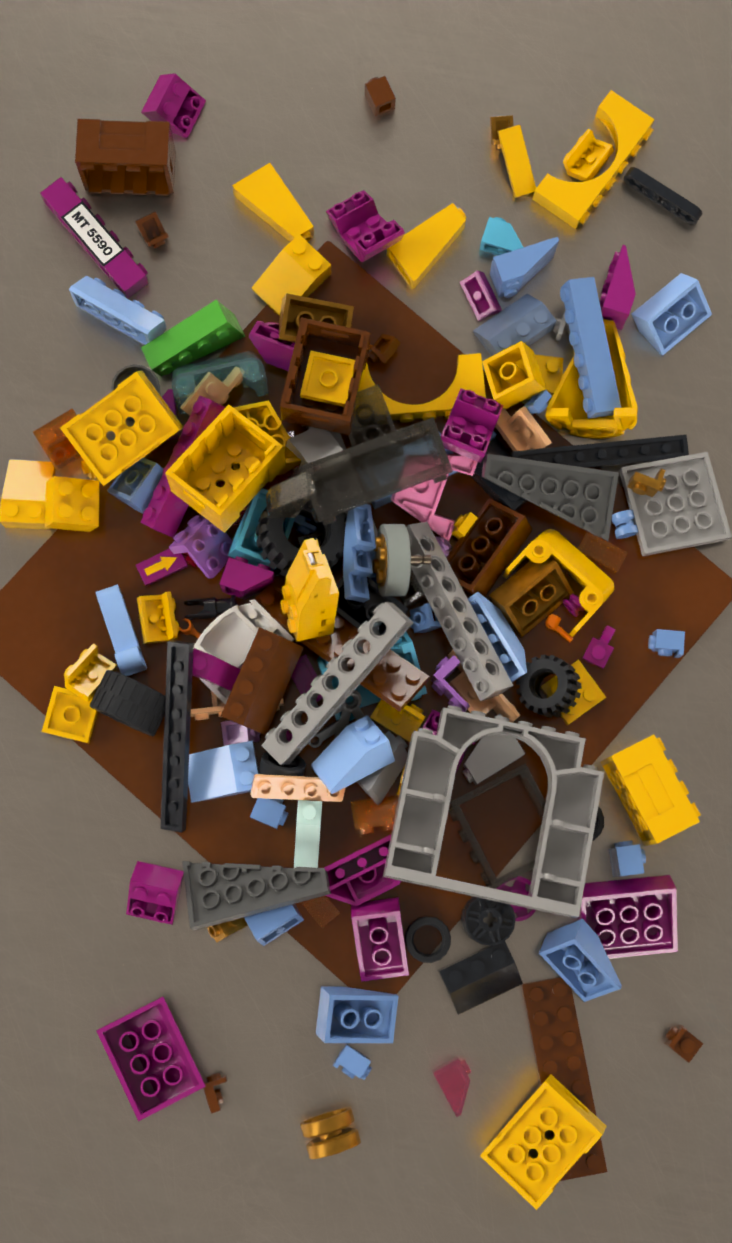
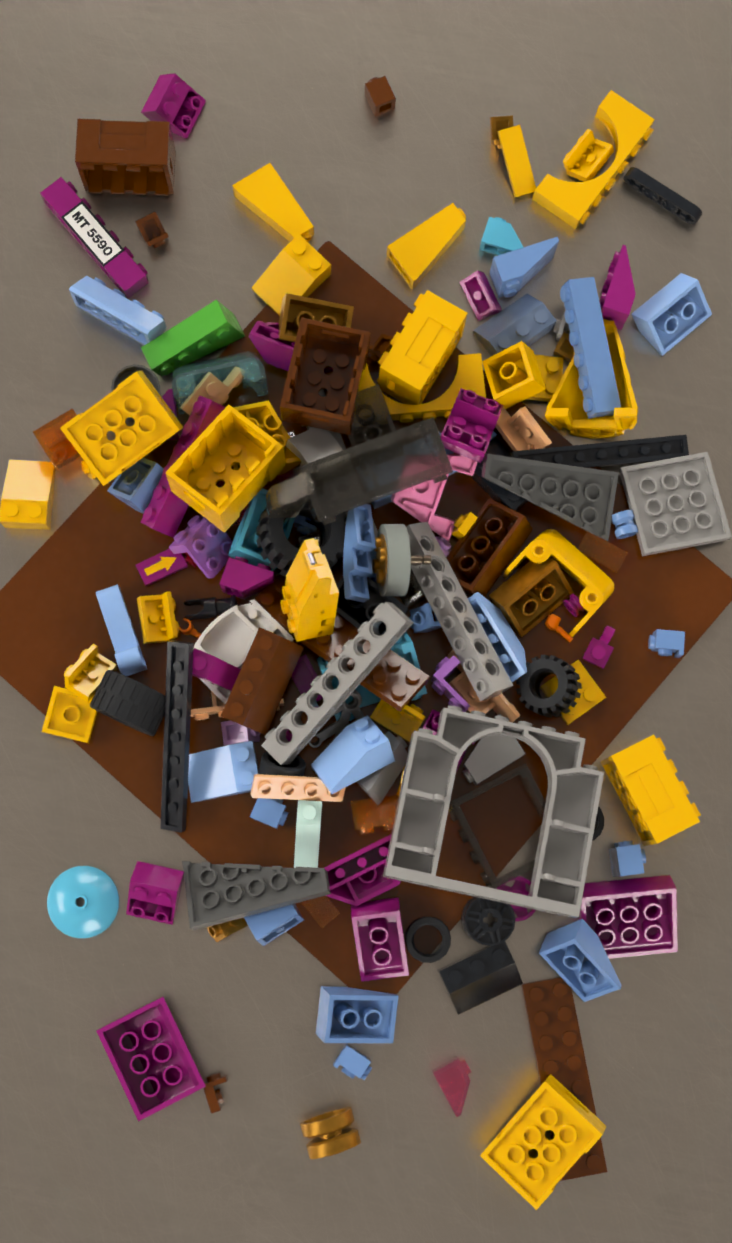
yellow brick [45,476,99,532] -> none
yellow plate [300,351,355,407] -> none
magenta slope [326,190,405,262] -> none
medium blue plate [523,390,552,414] -> none
pearl gold bracket [627,469,666,497] -> none
reddish brown bracket [664,1025,703,1063] -> none
none -> medium azure dish [47,866,119,938]
none -> yellow container [377,290,468,405]
none -> pearl gold plate [553,332,574,362]

